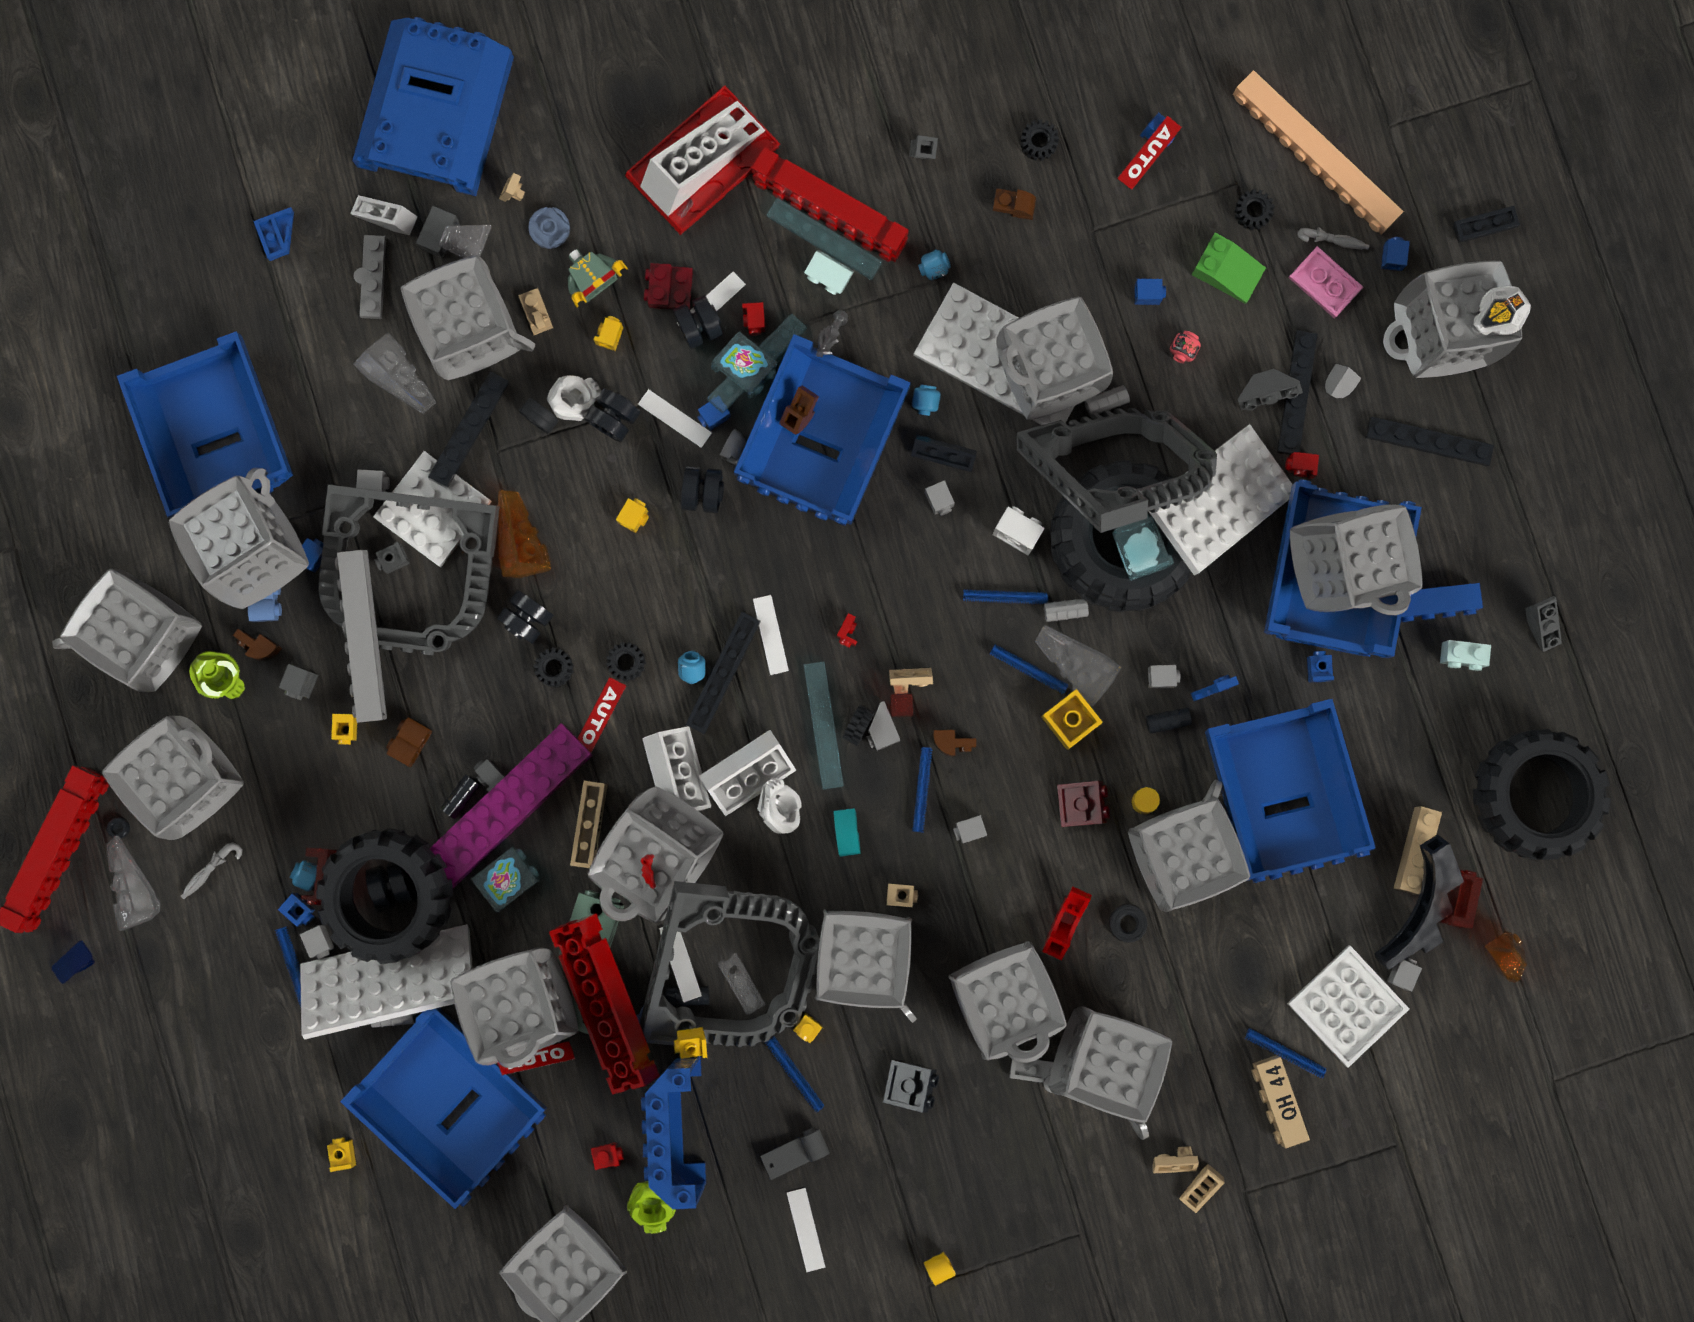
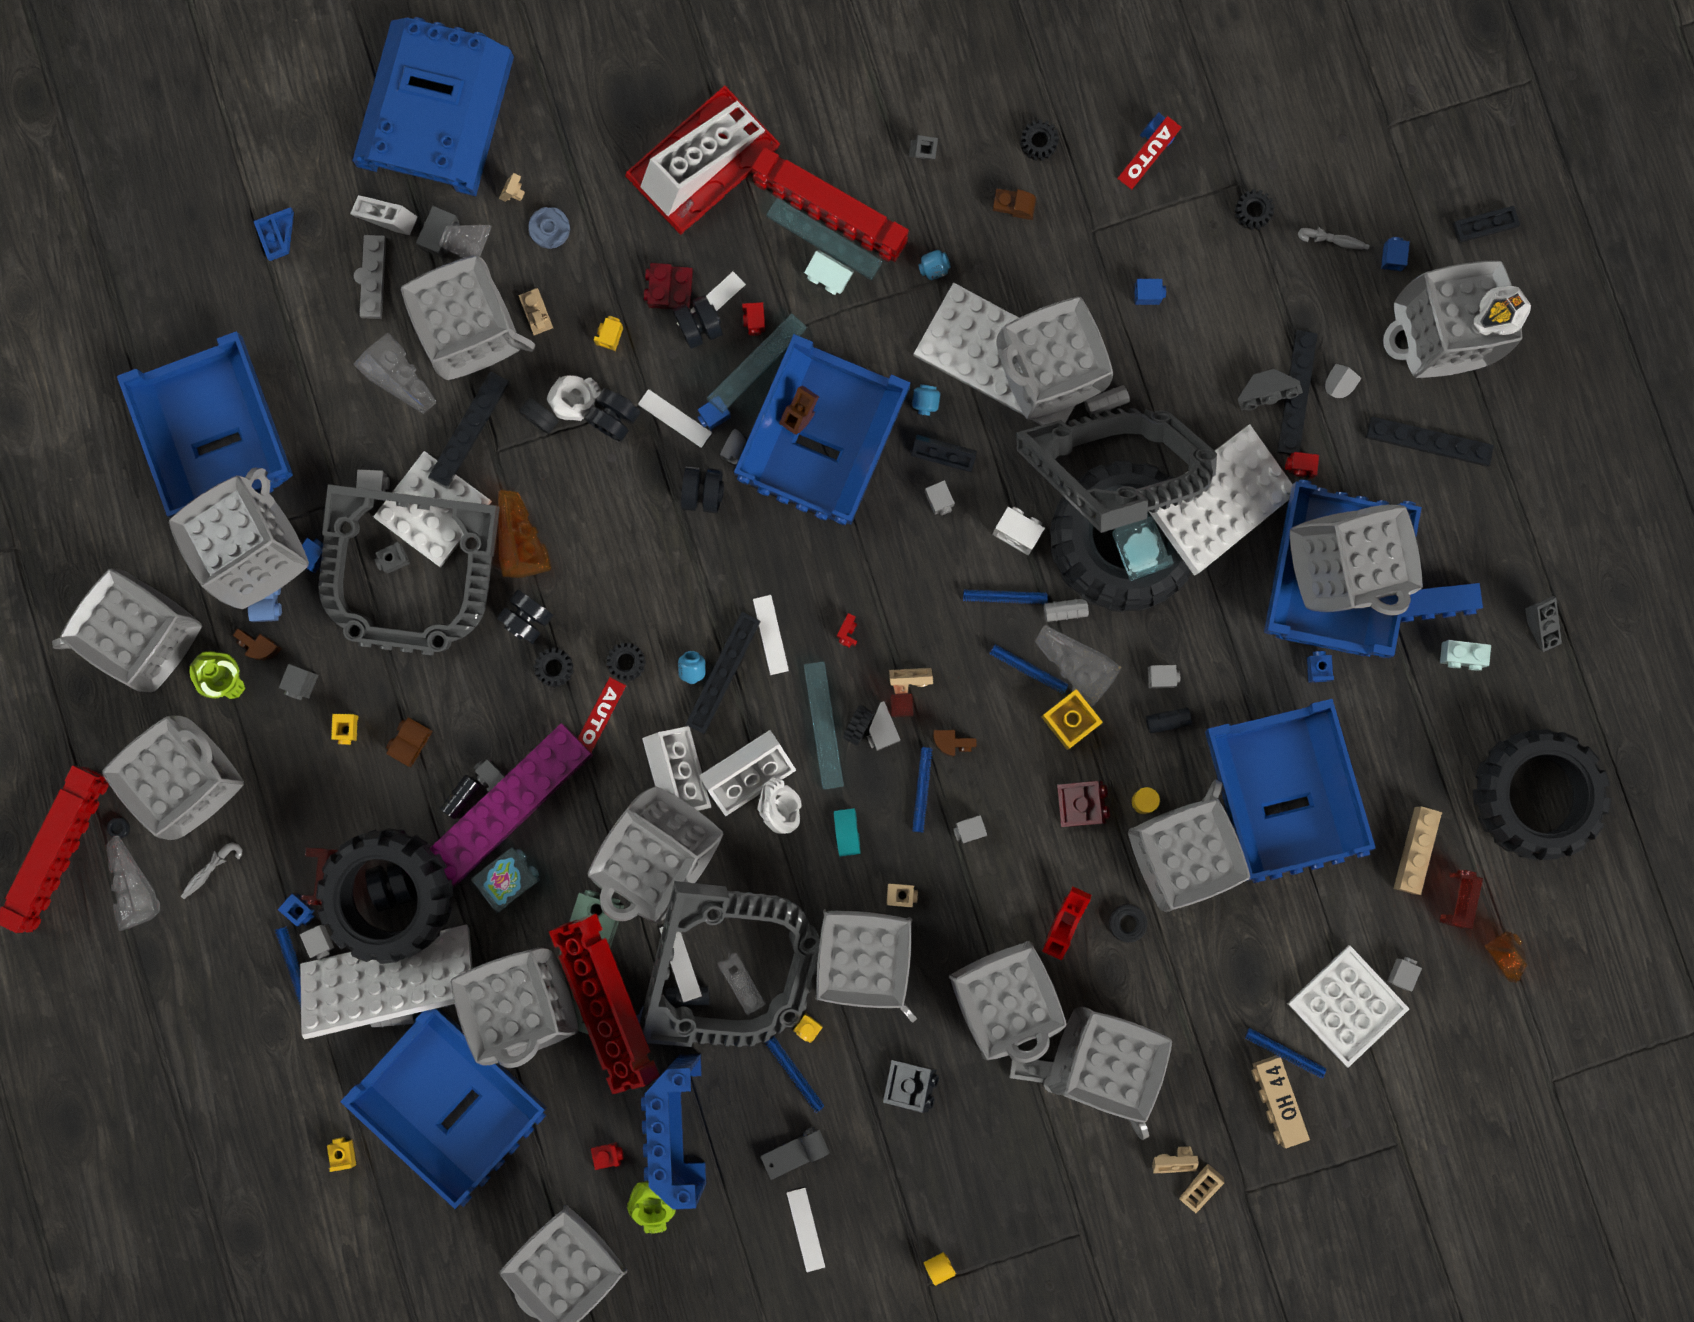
clear blue piece [52,940,95,984] -> none
dark azure head [290,860,323,892] -> none
light grey brick [335,550,387,723] -> none
red sticker [498,1042,575,1075] -> none
sand green torso [567,249,628,307] -> none
tan brick [570,781,608,868] -> none
yellow brick [616,498,649,533] -> none
red piece [641,854,656,889] -> none
yellow brick [674,1027,707,1059] -> none
panel [711,332,778,399] -> none
flat silver piece [816,310,848,357] -> none
coral head [1170,331,1201,363] -> none
blue wing [1191,675,1239,701] -> none
bright green slope [1192,233,1266,304] -> none
light nougat brick [1233,70,1404,235] -> none
bright pink tile [1288,246,1363,319] -> none
black arch [1374,834,1464,970] -> none

